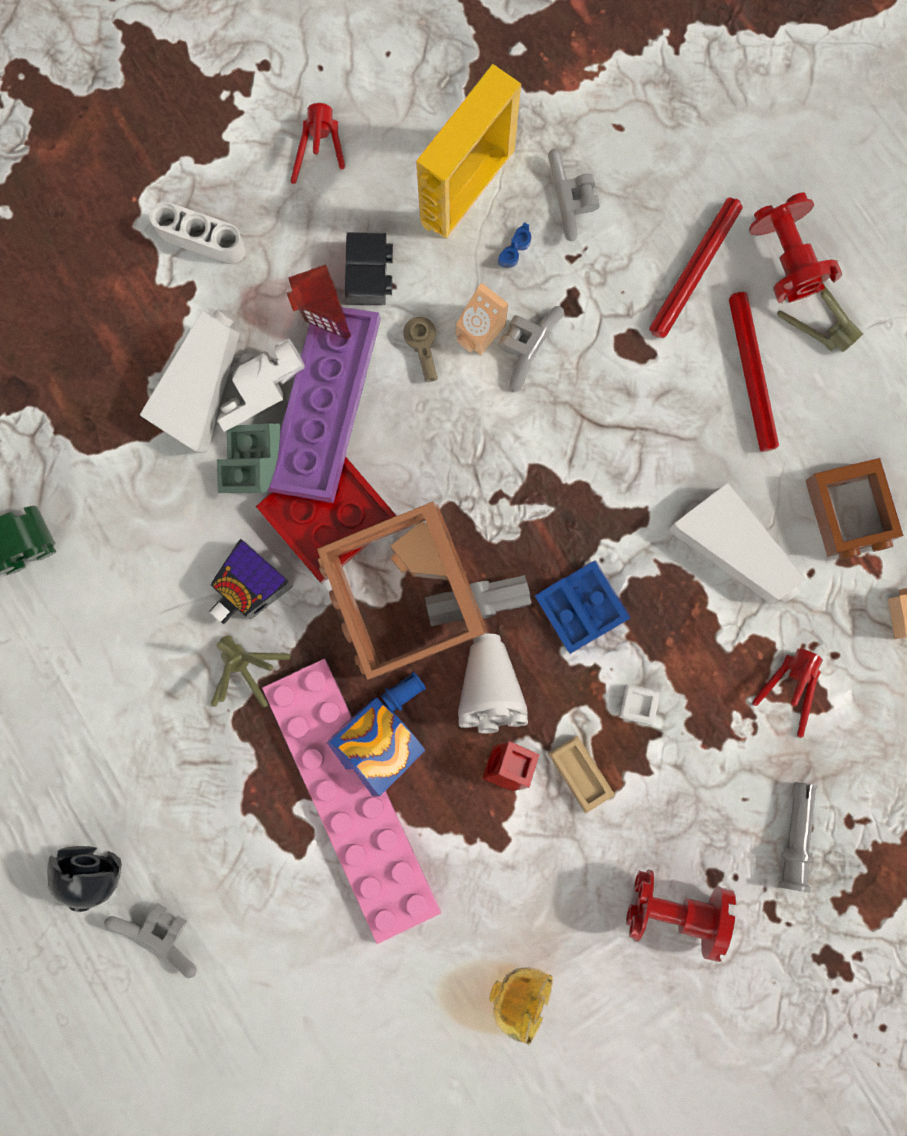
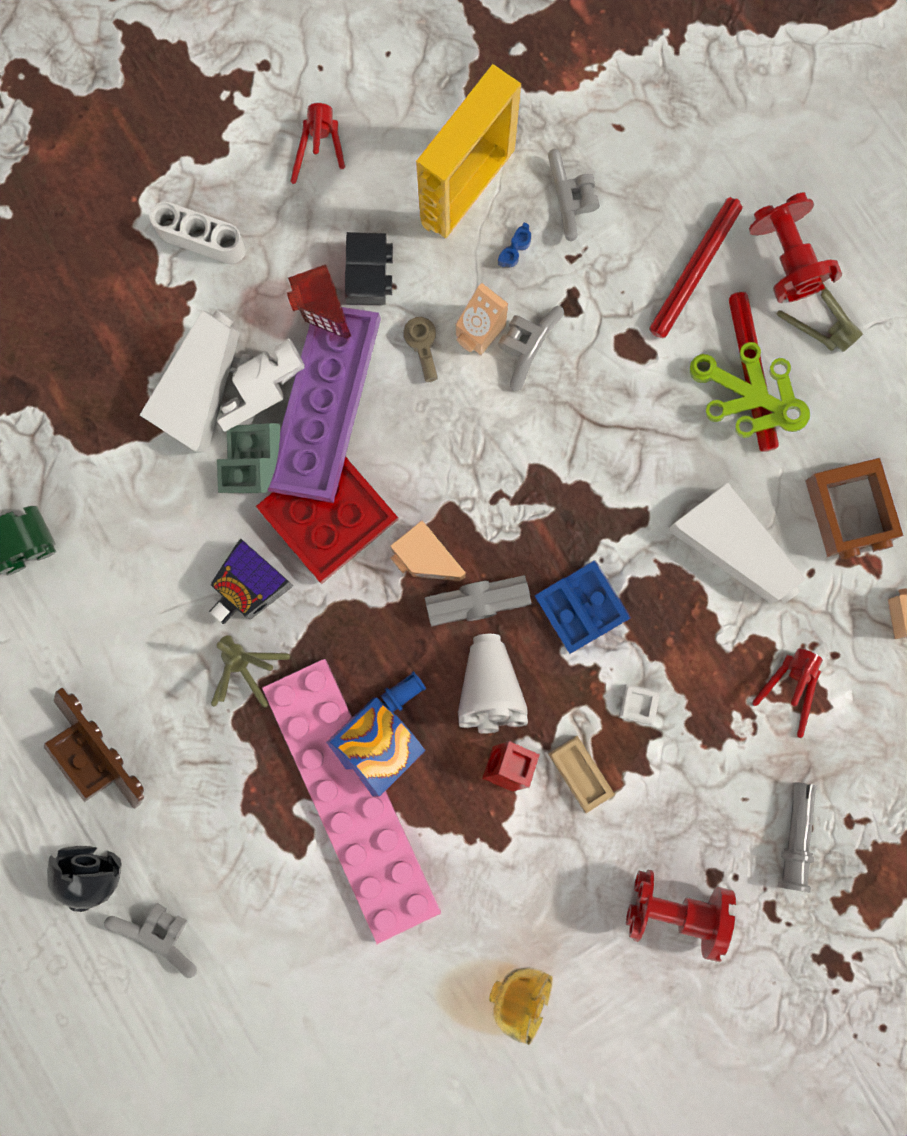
nougat window [317,501,489,680] -> none
none -> reddish brown bracket [44,688,144,809]
none -> lime plant [690,342,810,438]

